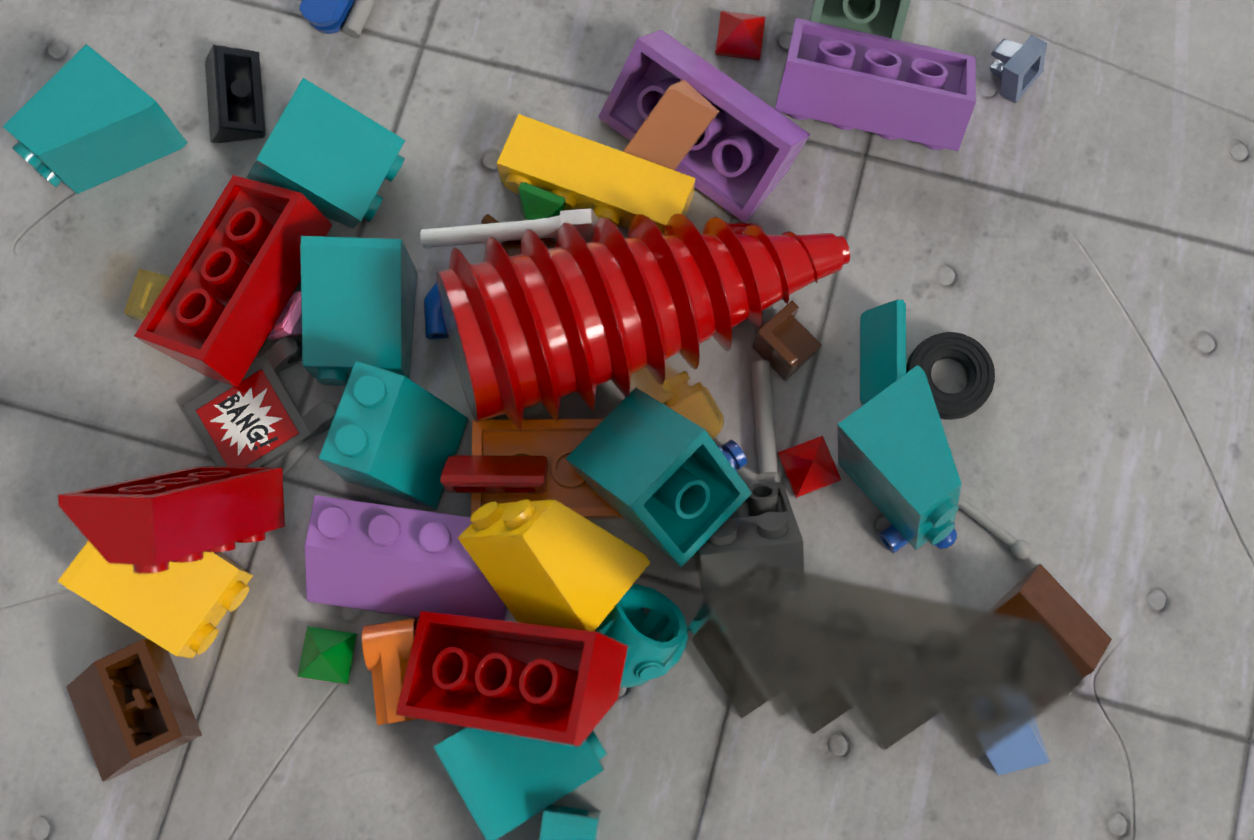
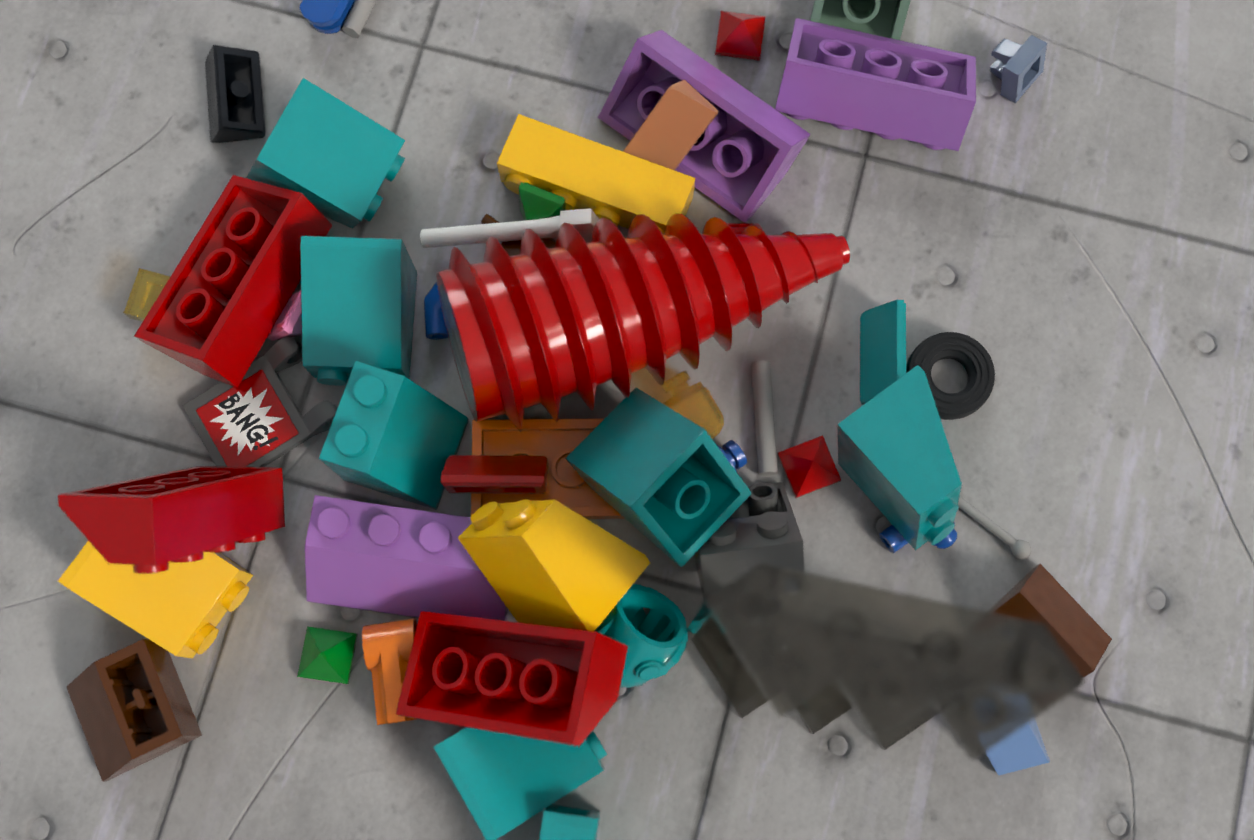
teal slope [2,44,188,194] -> none
reddish brown panel [752,301,822,381] -> none

